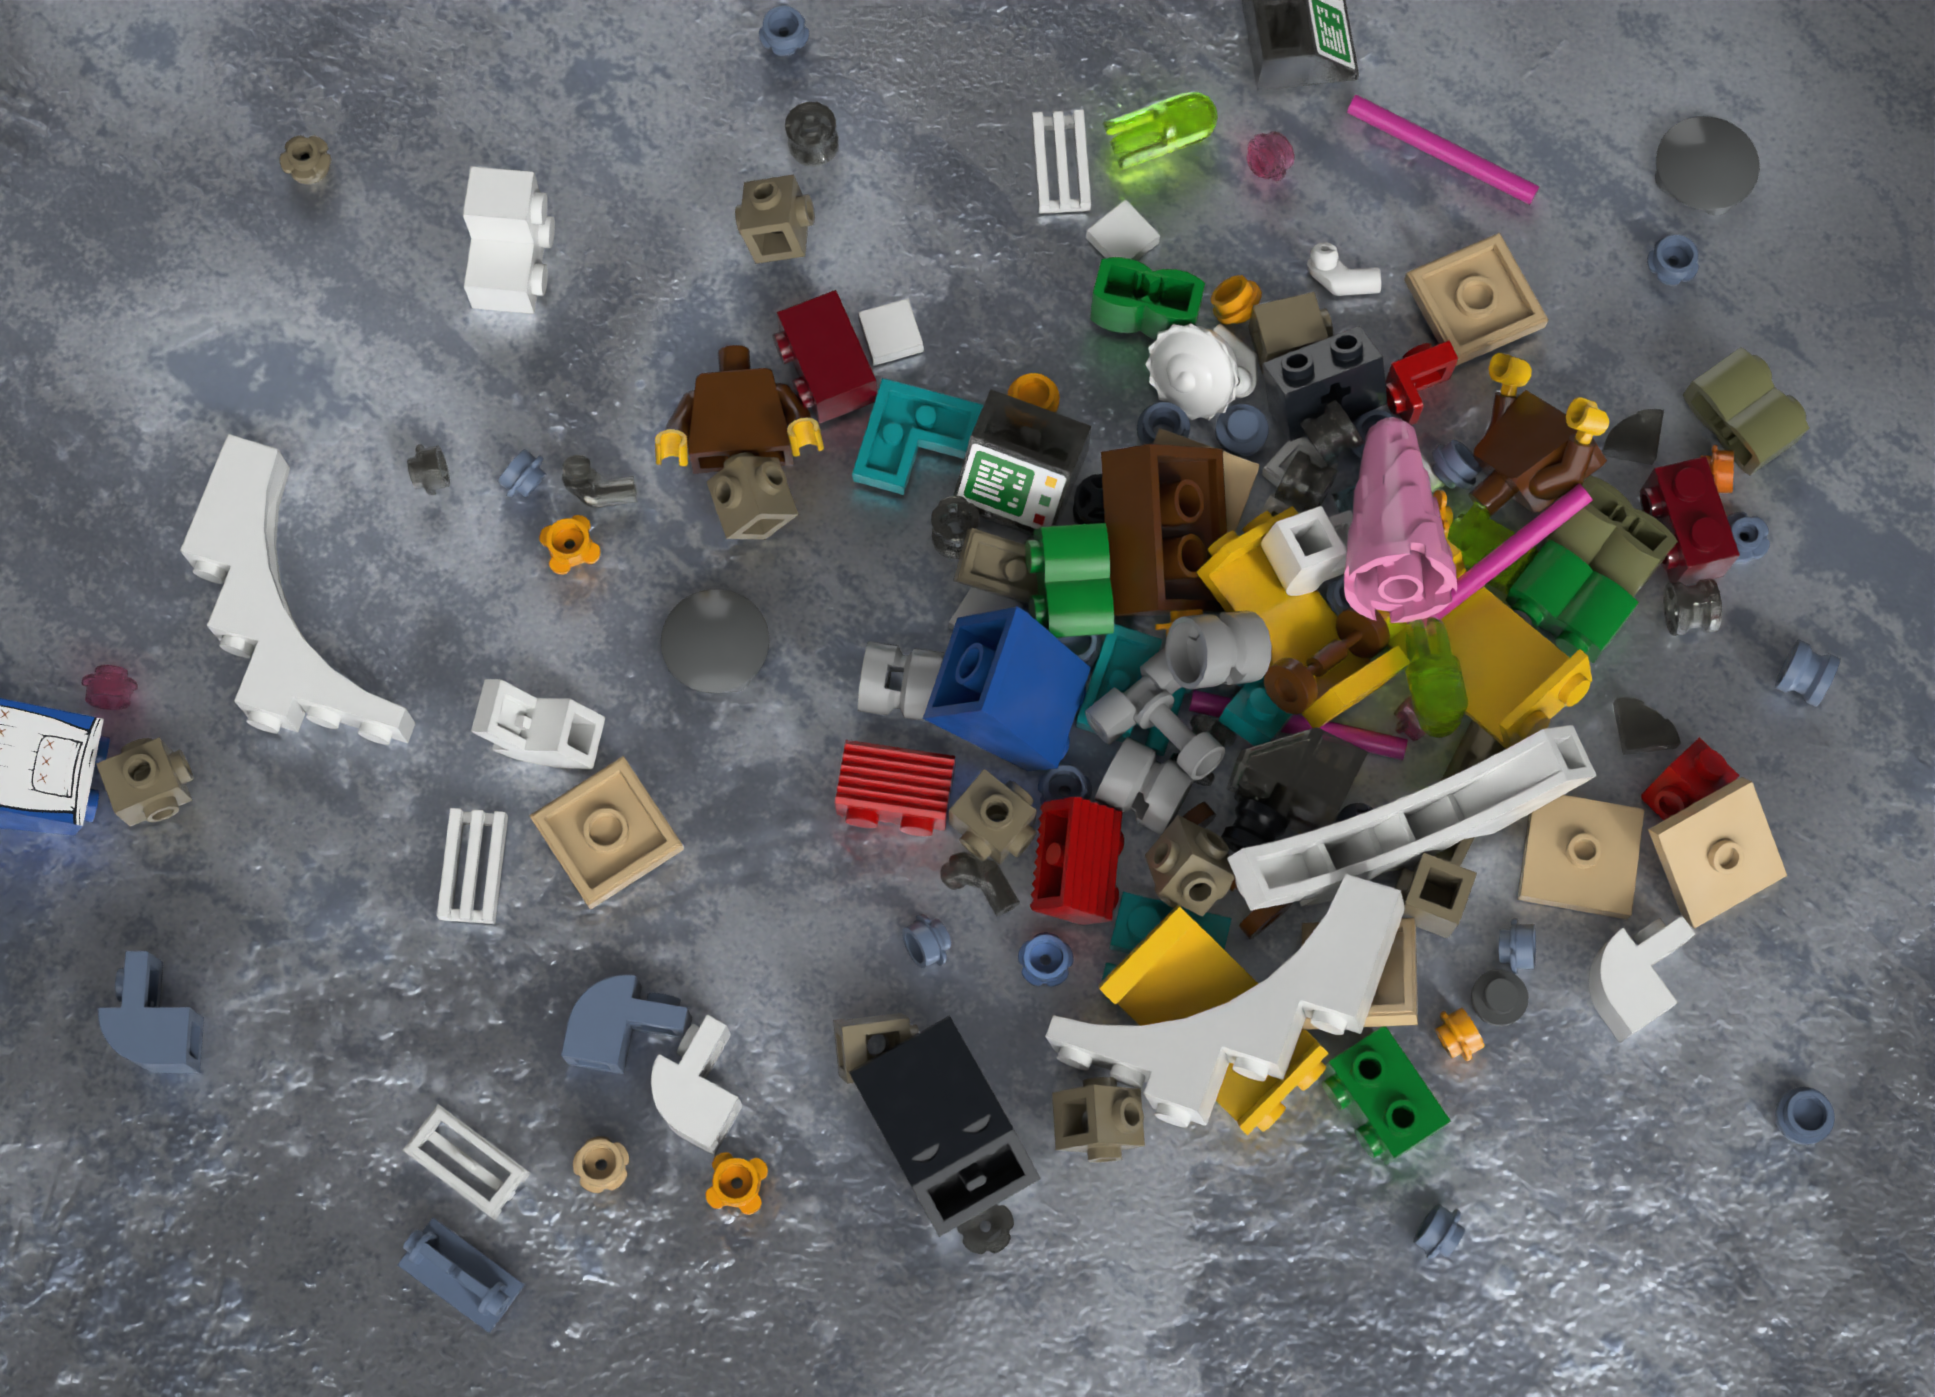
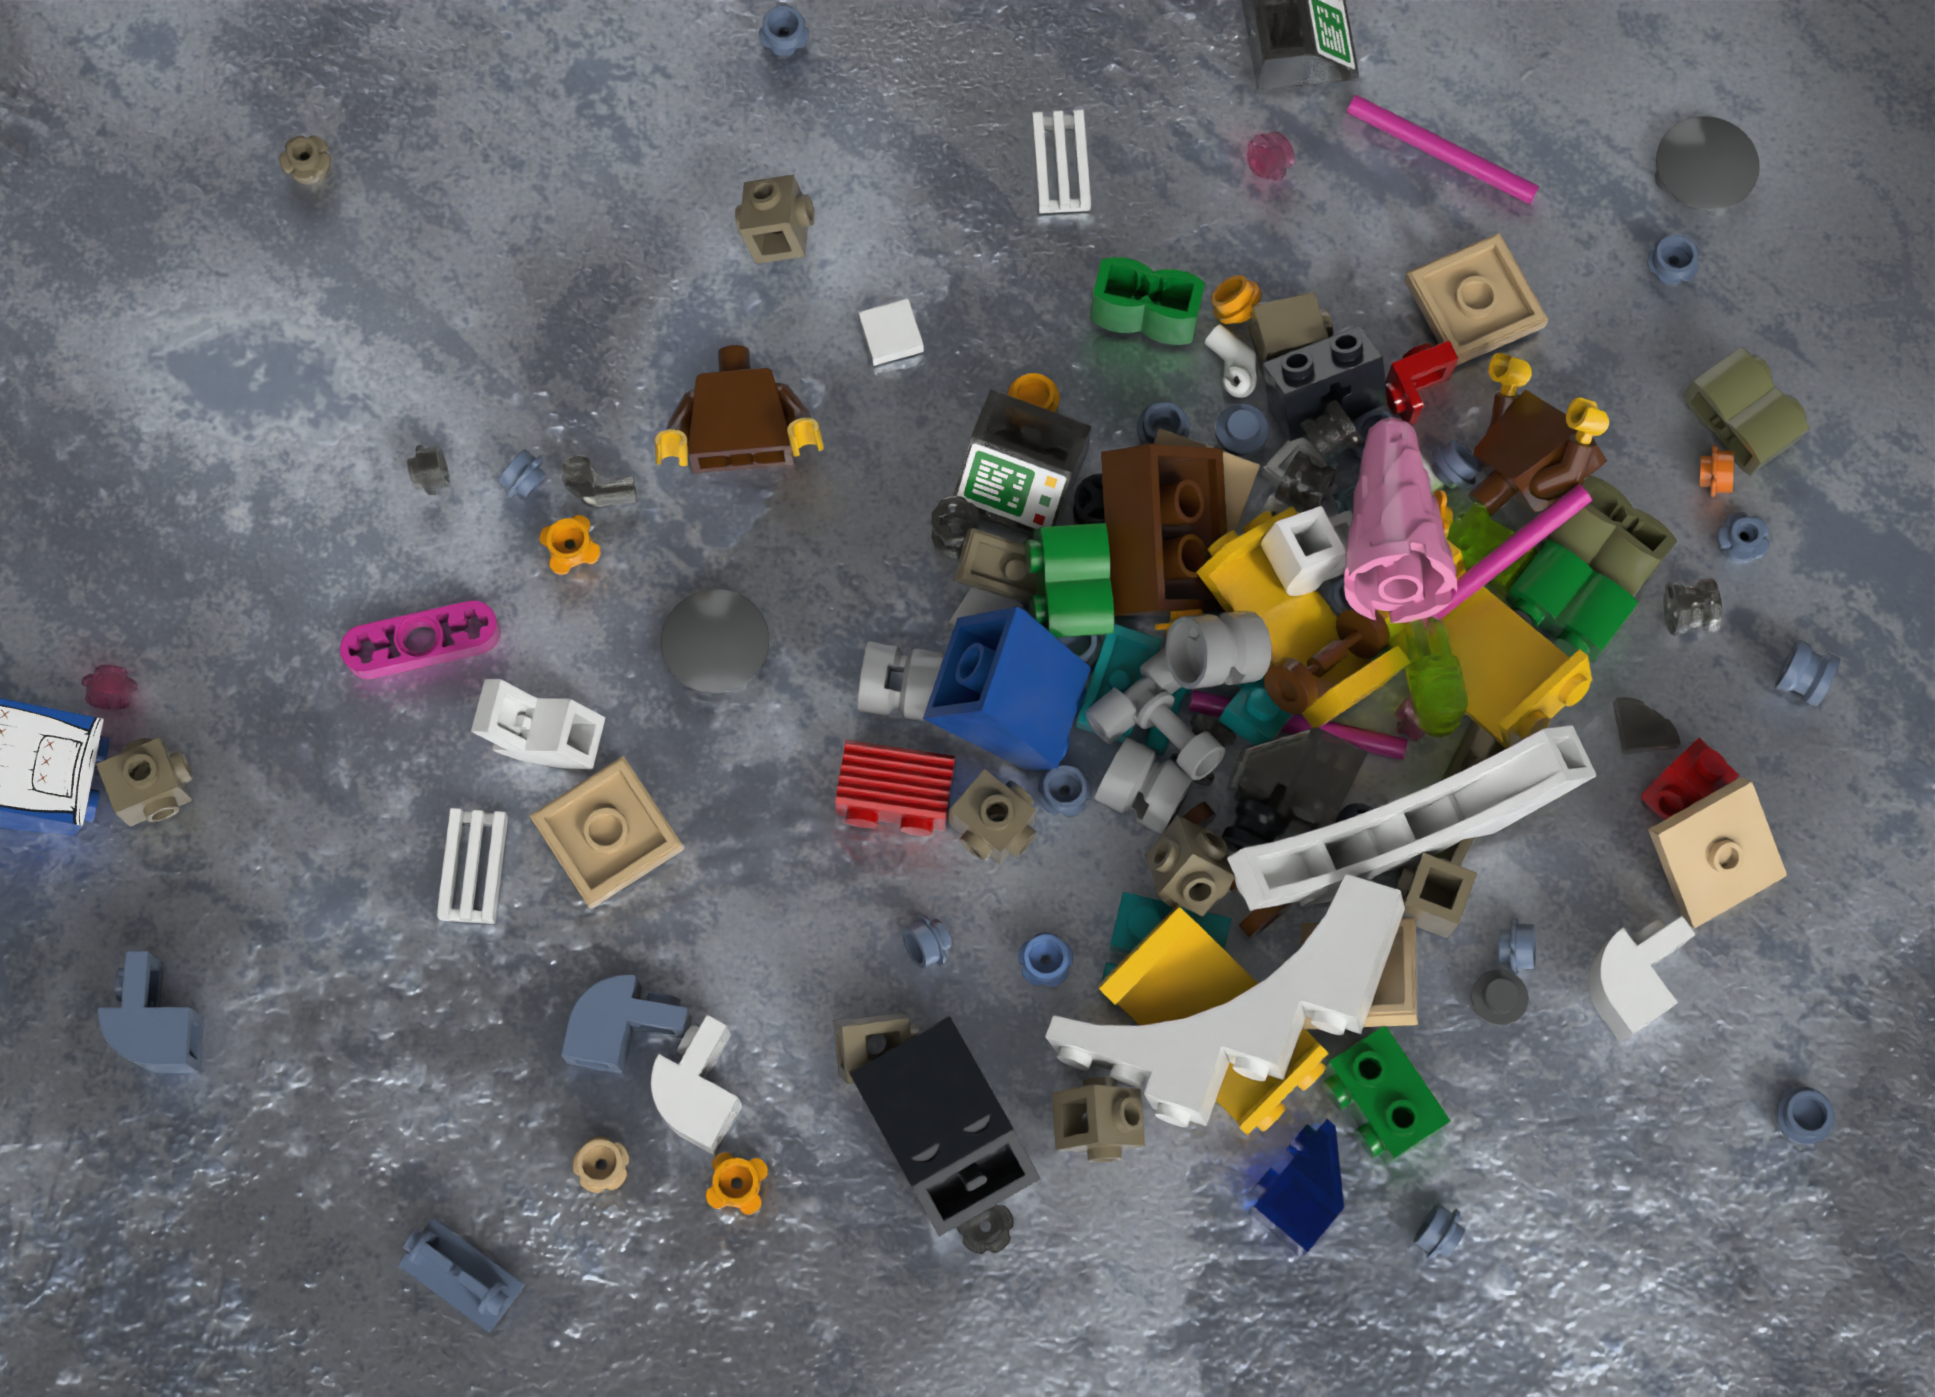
white arch [180,434,416,745] -> none
white tile [403,1104,531,1220] -> none
white brick [463,166,555,314] -> none
dark tan brick [706,452,799,540] -> none
dark red brick [772,290,877,424] -> none
clear smoke wheel [785,102,839,167] -> none
teal plate [852,378,984,495] -> none
clear smoke arm [940,851,1020,916] -> none
red brick [1029,797,1124,925] -> none
white tile [1086,199,1160,261] -> none
clear neon green arm [1103,92,1218,170] -> none
white piece [1145,324,1239,420] -> none
white arm [1307,242,1381,296] -> none
light orange plate [1435,1007,1485,1061] -> none
tan plate [1517,795,1645,920] -> none
clear smoke tile [1601,409,1664,465] -> none
dark red brick [1640,456,1740,589] -> none
none -> dark pink beam [340,600,500,679]
none -> clear blue slope [1248,1119,1344,1258]

